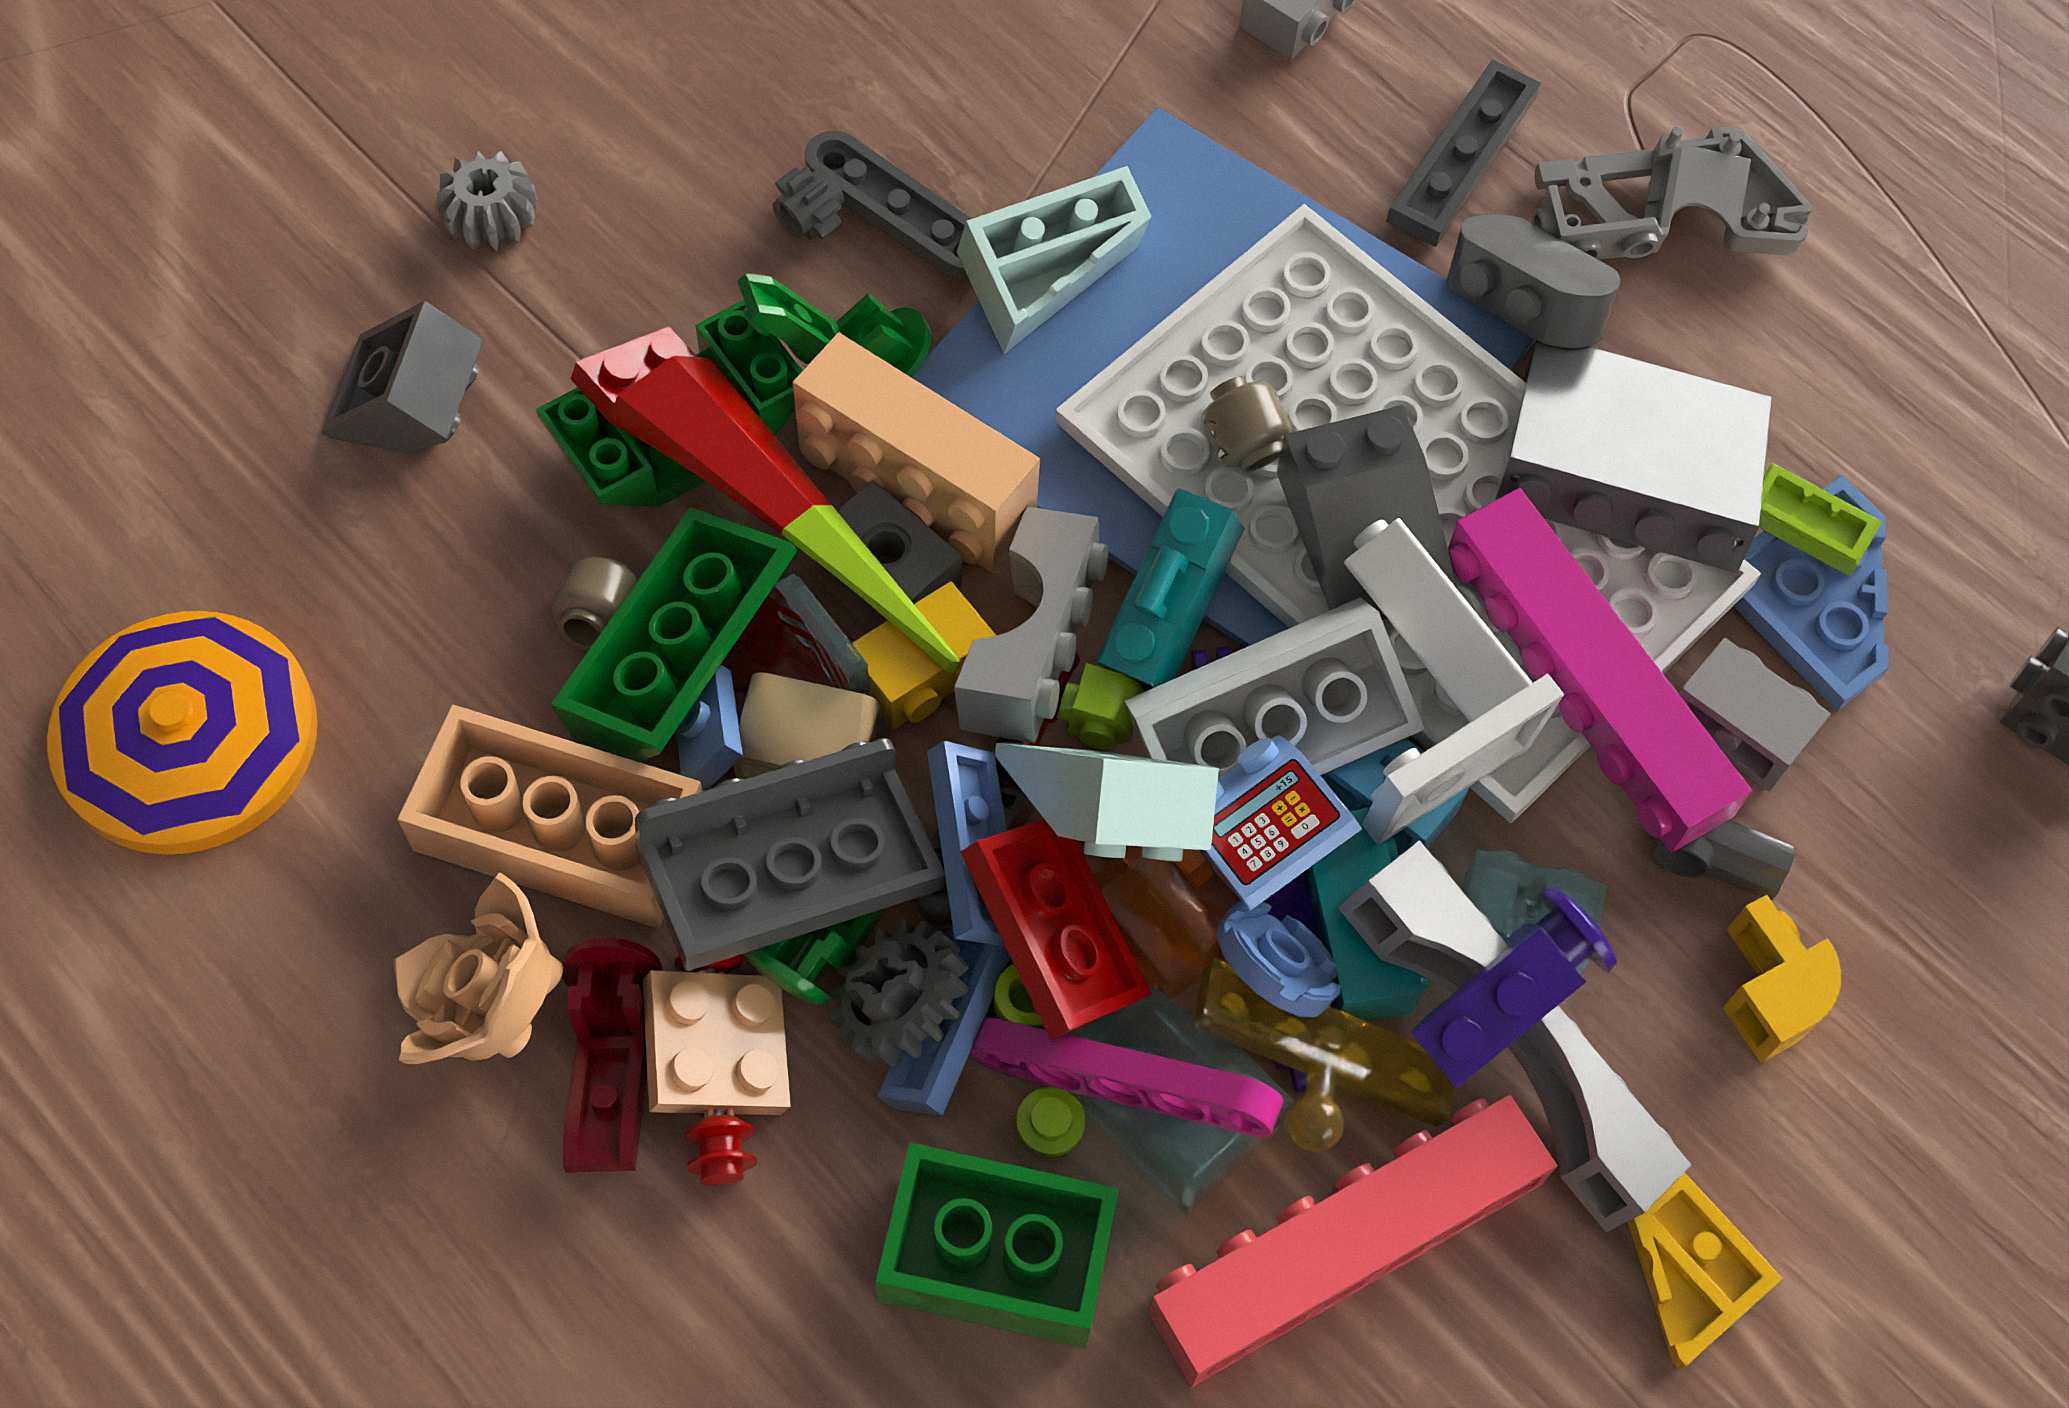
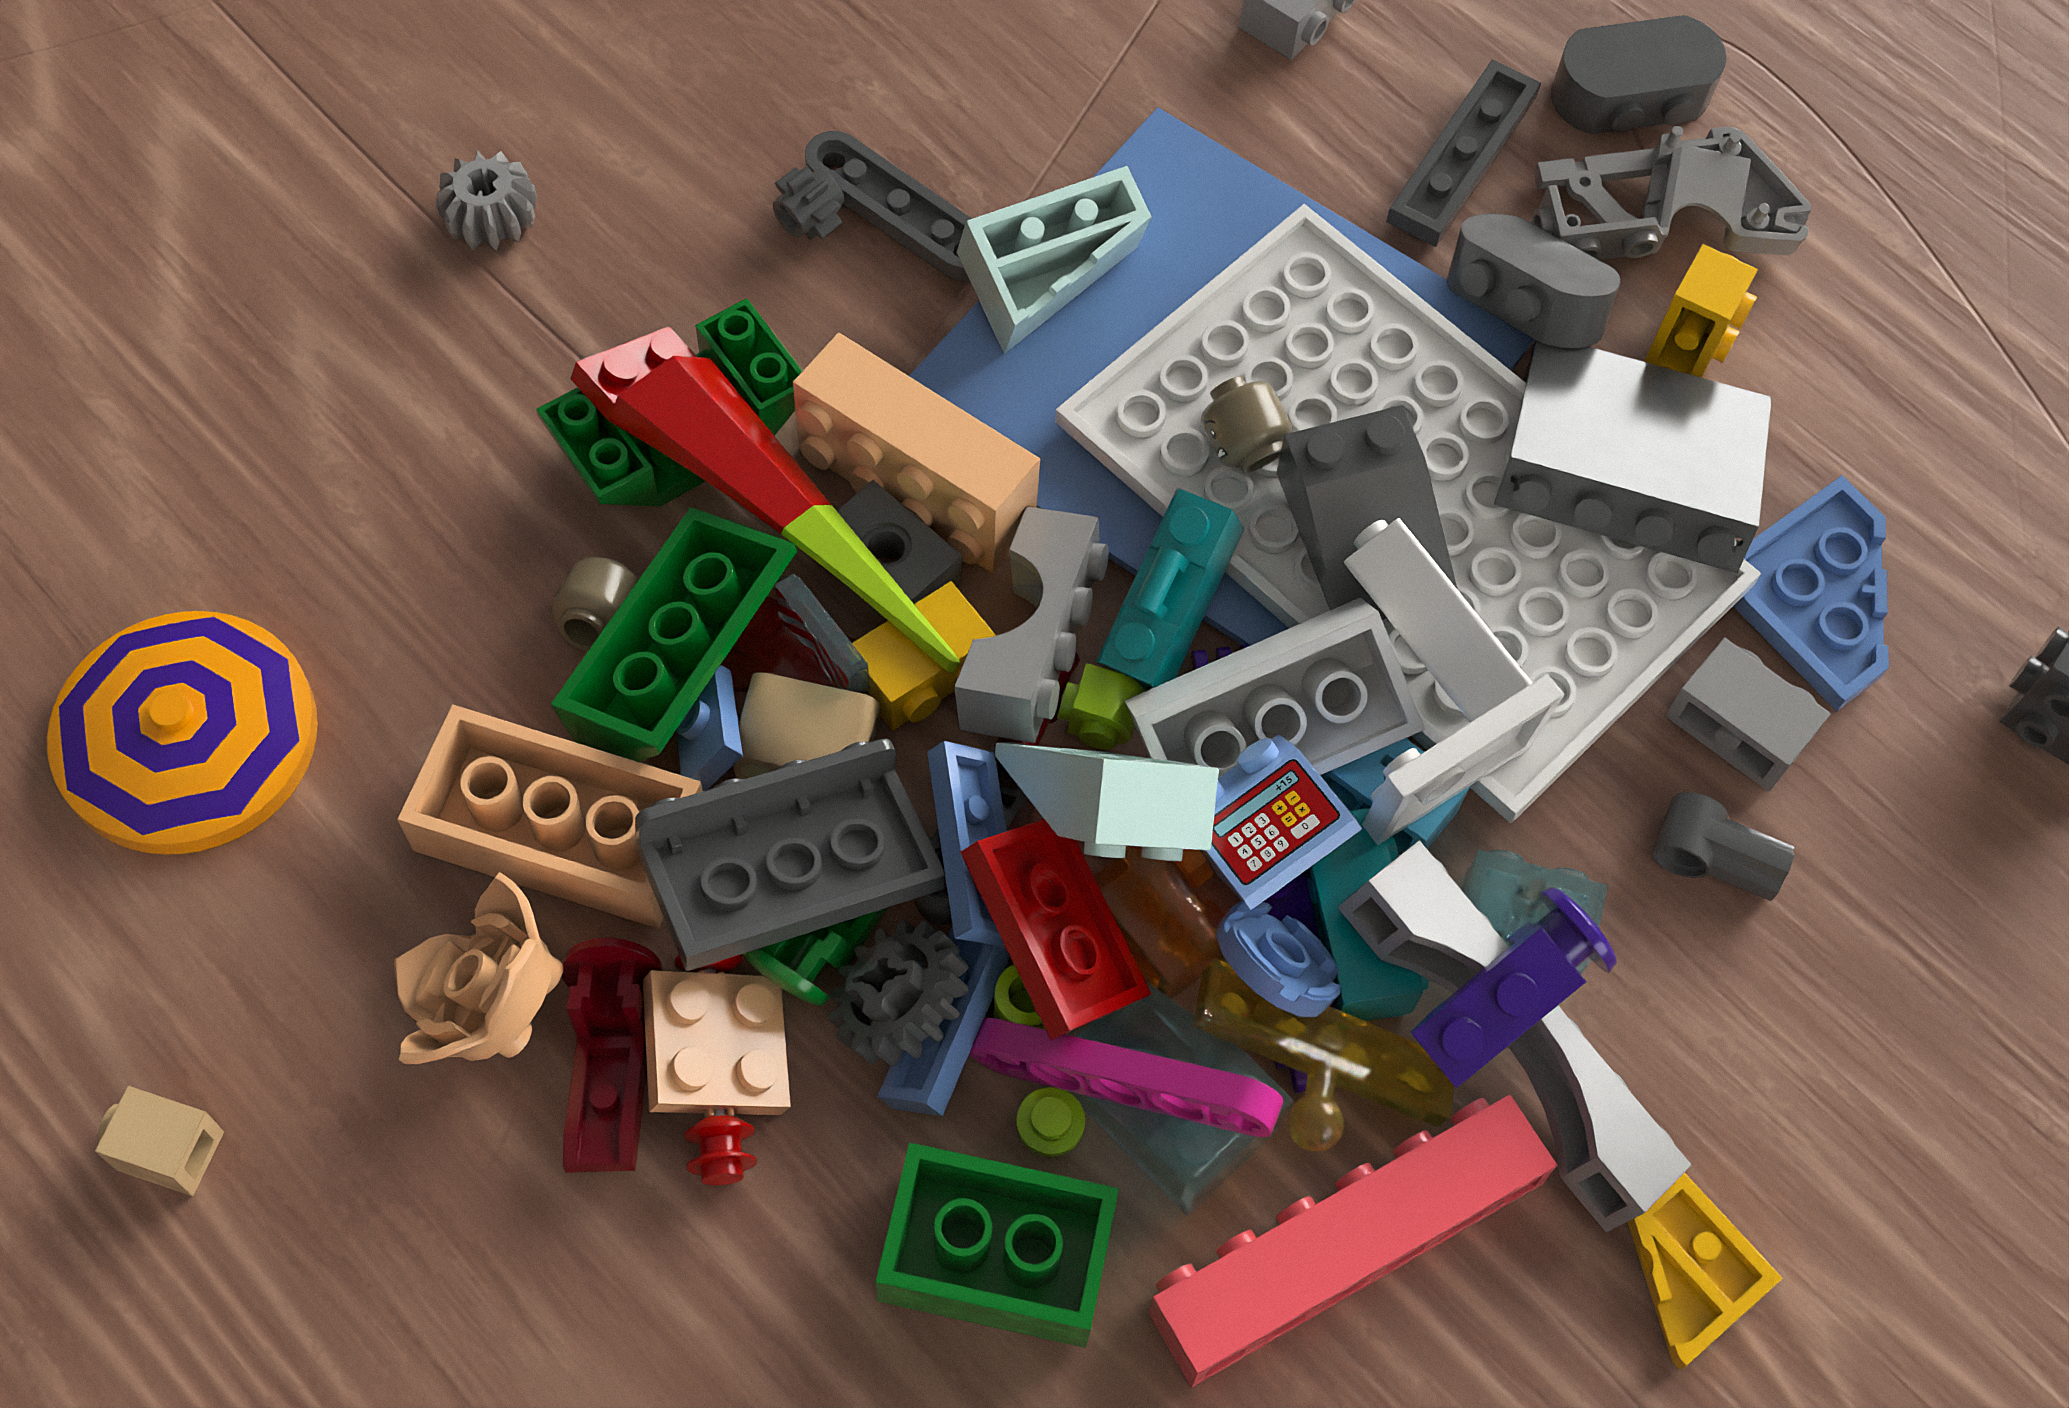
dark grey slope [321,301,483,454] -> none
green piece [737,273,931,378] -> none
dark pink brick [1448,488,1753,853] -> none
yellow brick [1722,895,1841,1064] -> none
lime plate [1759,462,1883,576] -> none
none -> tan brick [95,1086,224,1196]
none -> dark grey brick [1551,15,1727,134]
none -> yellow brick [1644,244,1758,378]

